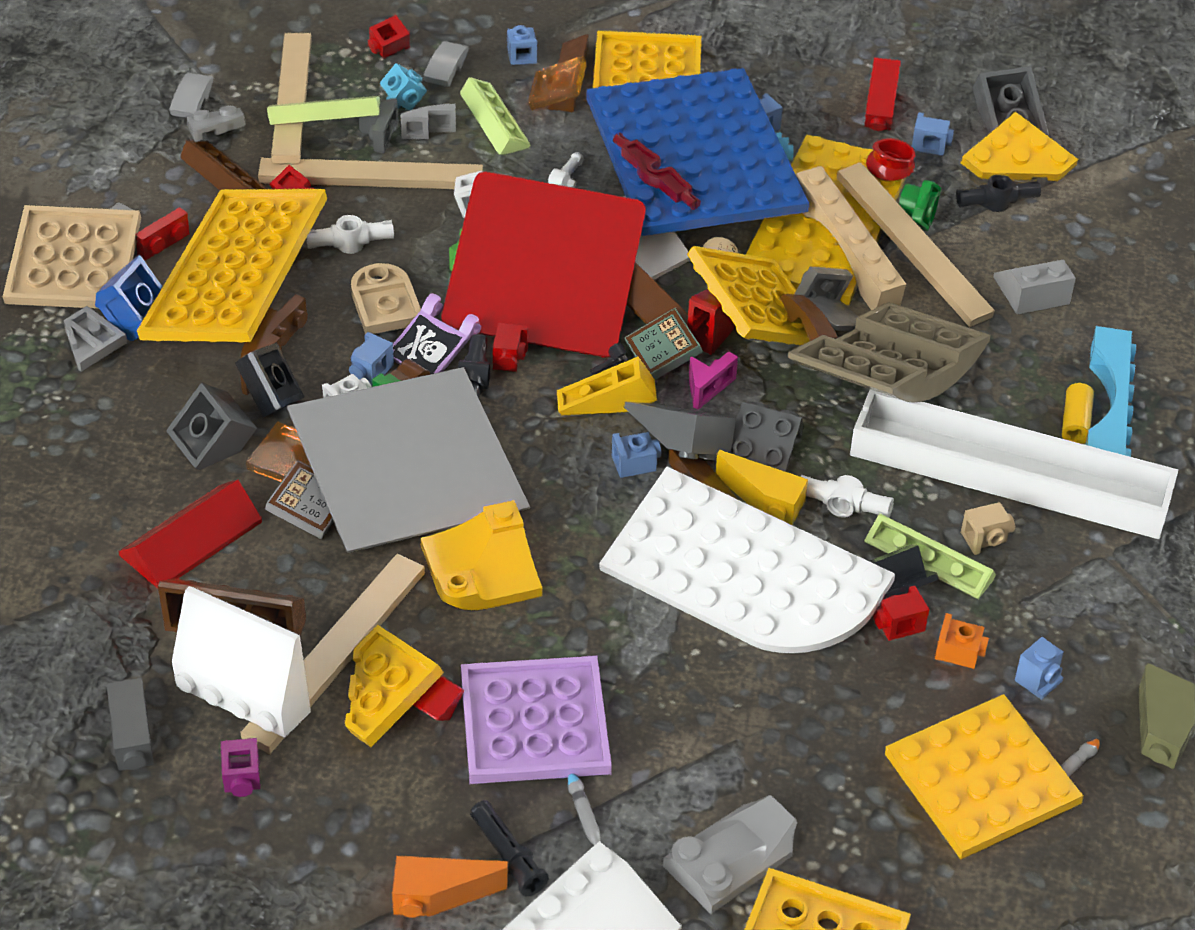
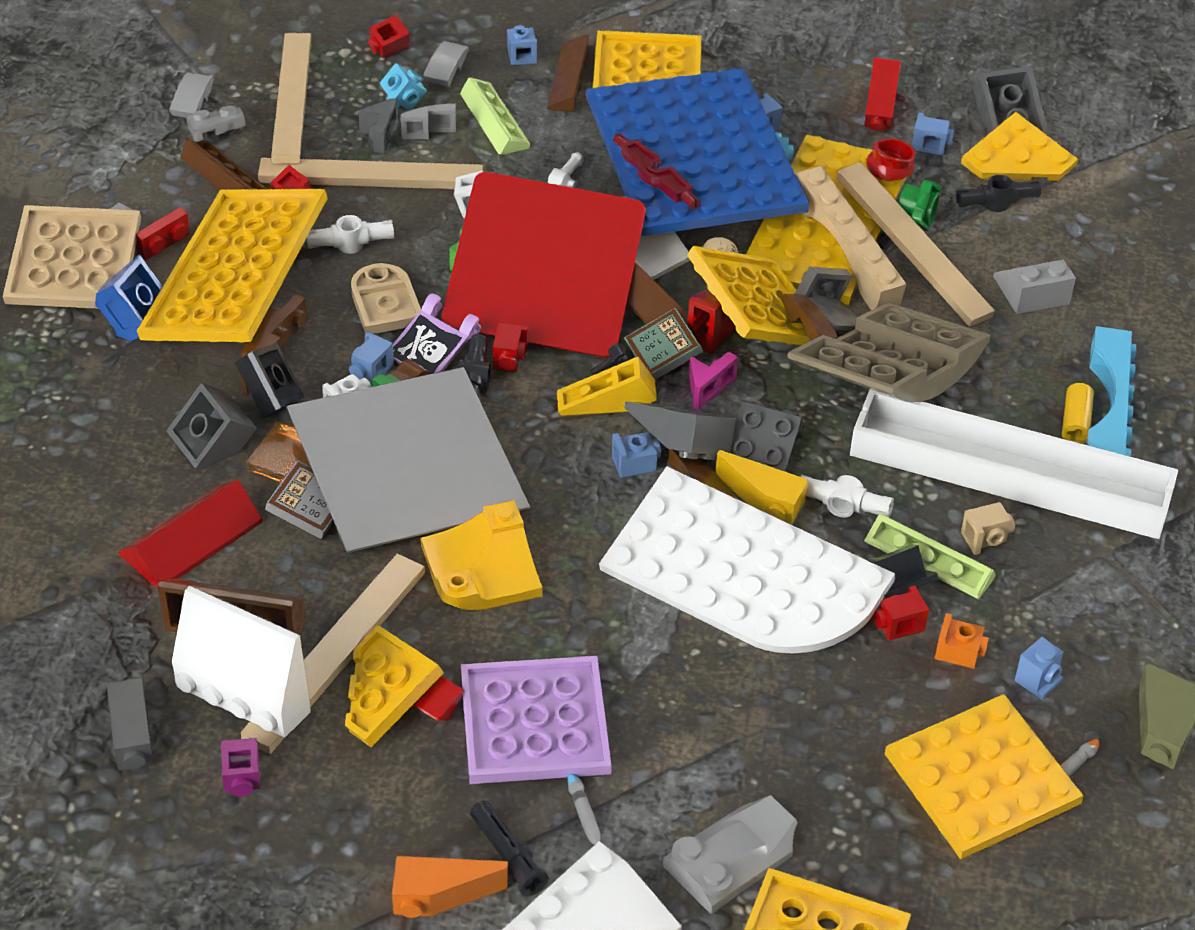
light grey wing [63,306,127,372] -> none
yellowish green slope [267,96,380,125] -> none
clear orange tile [528,57,587,110] -> none

